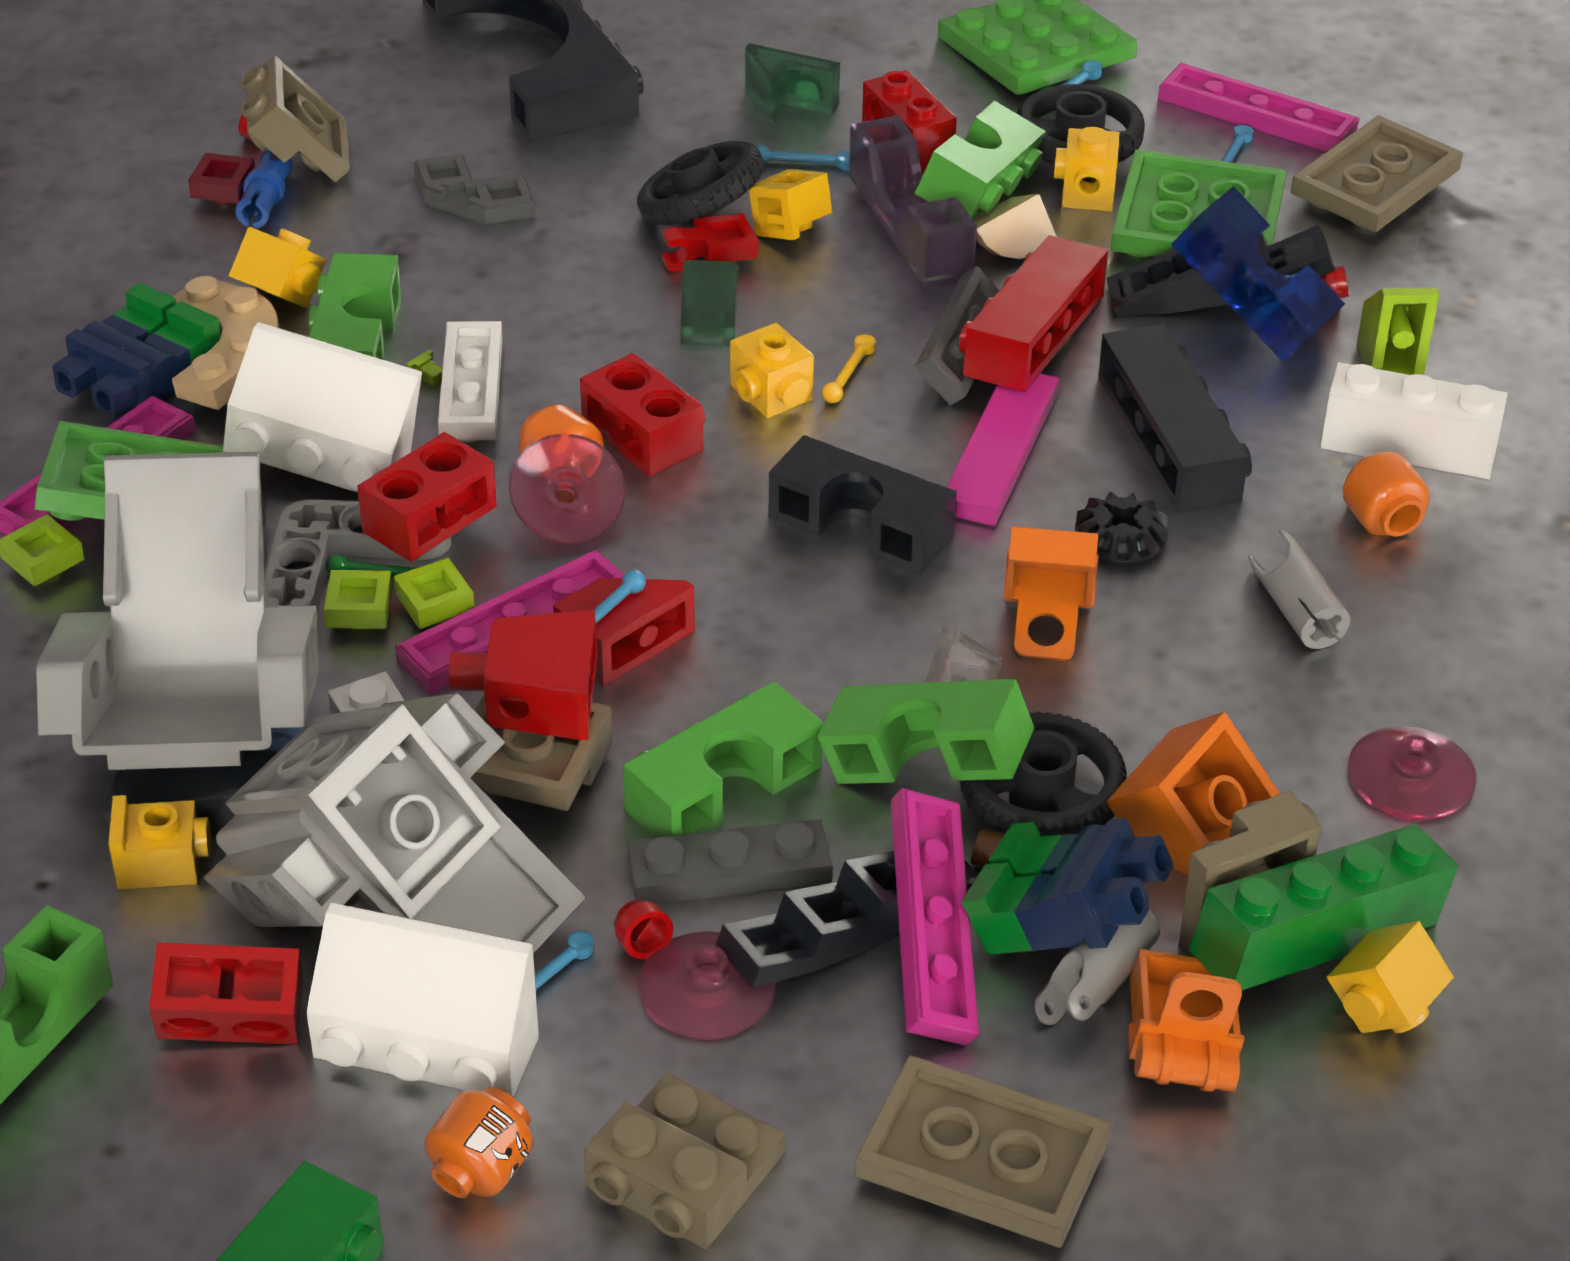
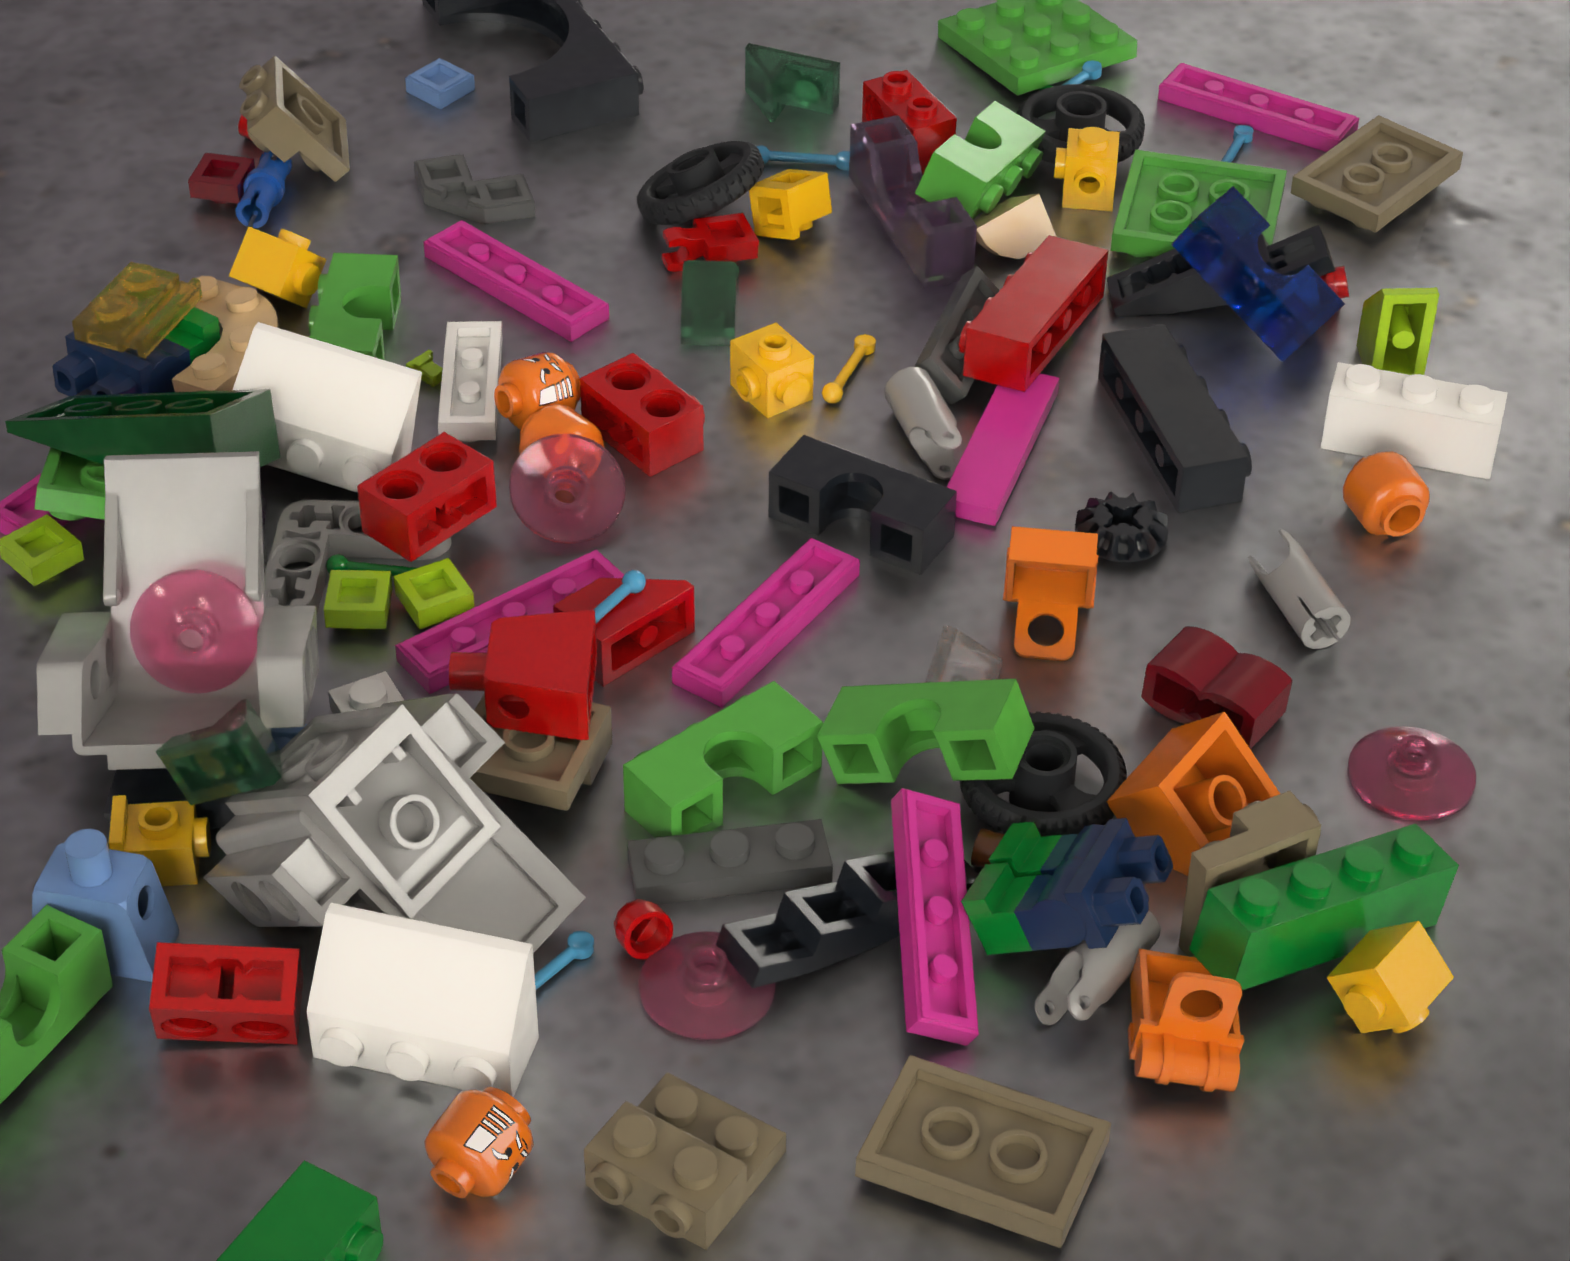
none -> dark green slope [5,389,281,467]
none -> medium blue torso [32,829,179,982]
none -> clear yellow plate [72,262,203,358]
none -> clear pink dish [130,569,259,694]
none -> clear green slope [155,699,282,805]
none -> medium blue tile [405,58,475,110]
none -> dark pink tile [423,220,609,342]
none -> orange head [494,352,580,430]
none -> dark pink tile [672,538,860,708]
none -> light grey piece [885,367,962,480]
none -> dark red brick [1141,626,1293,750]

